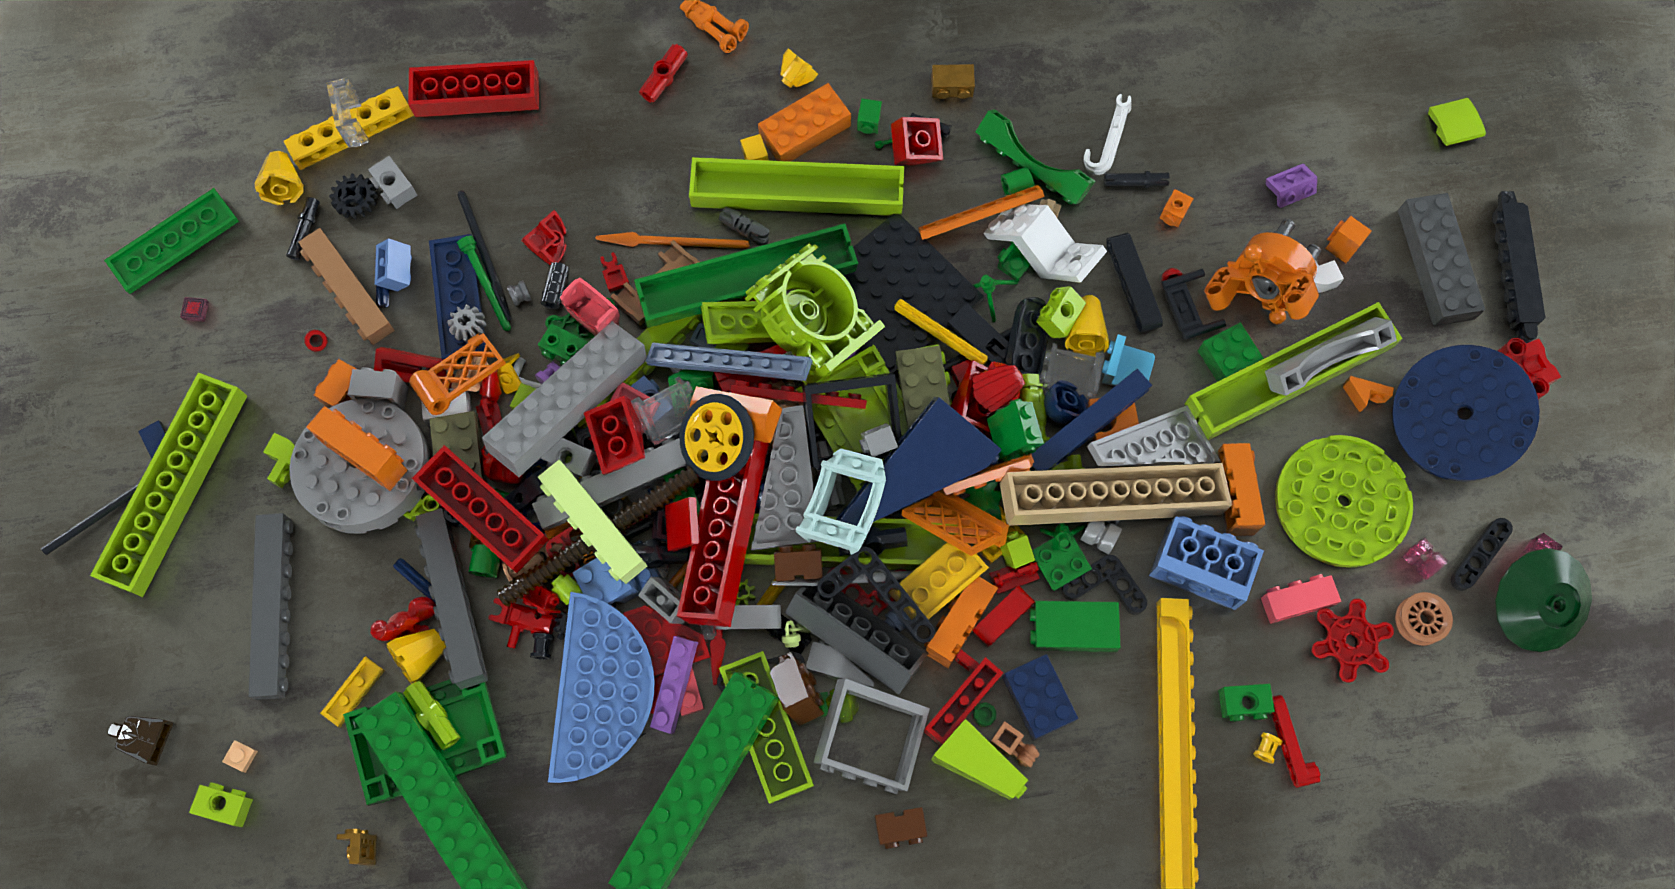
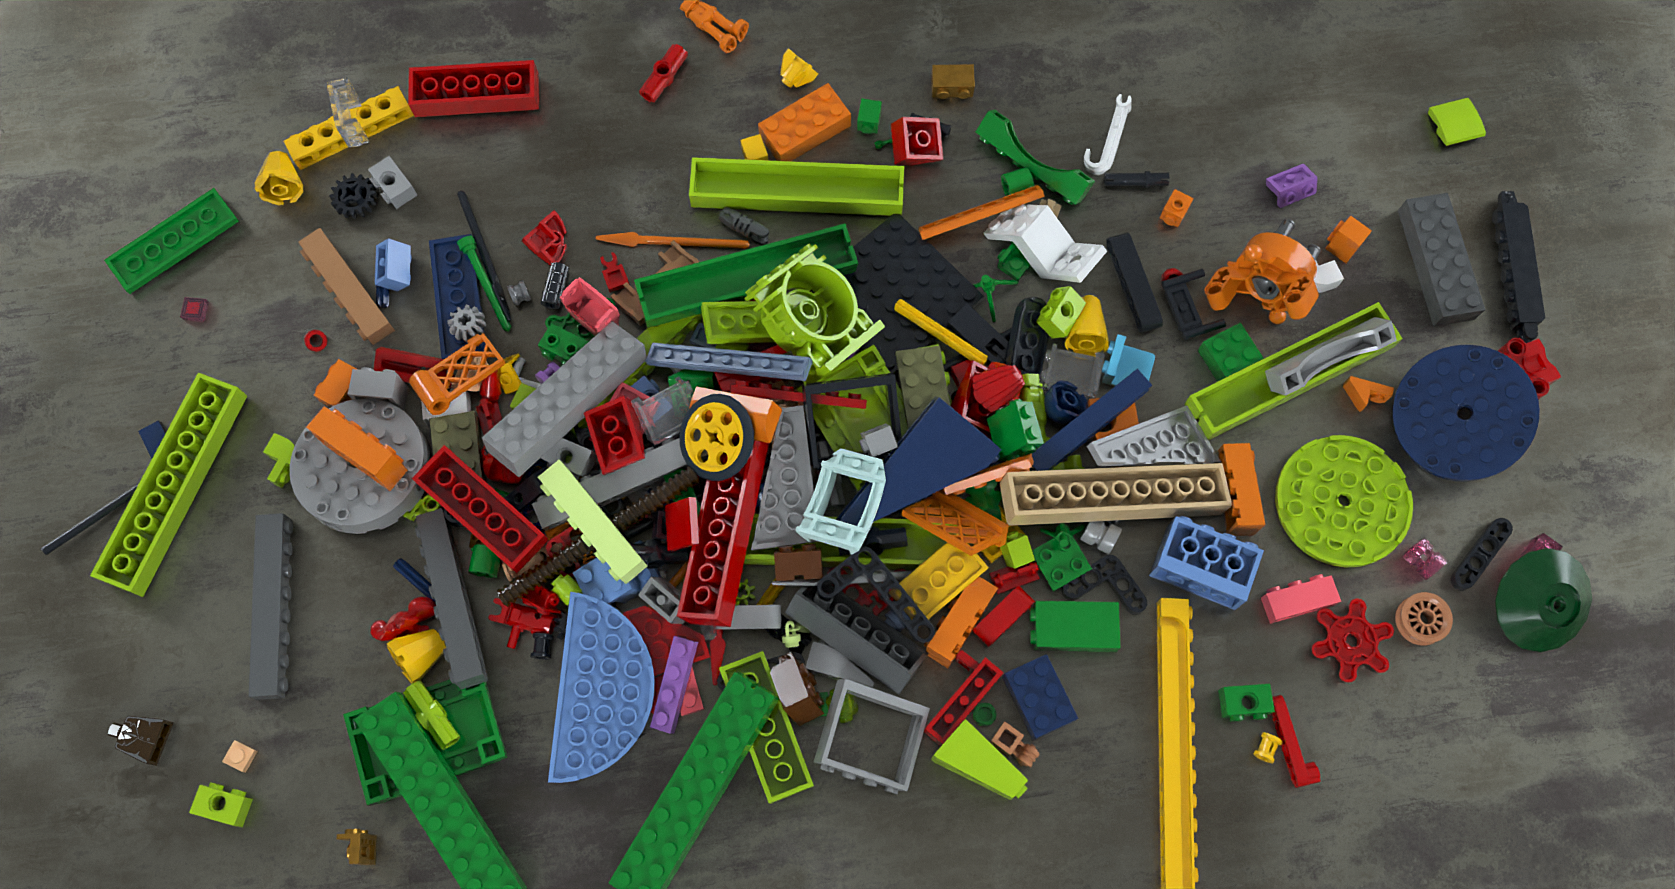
black pin [286,197,320,260] -> none
yellow tile [320,656,385,728] -> none
reddish brown brick [875,807,927,849] -> none

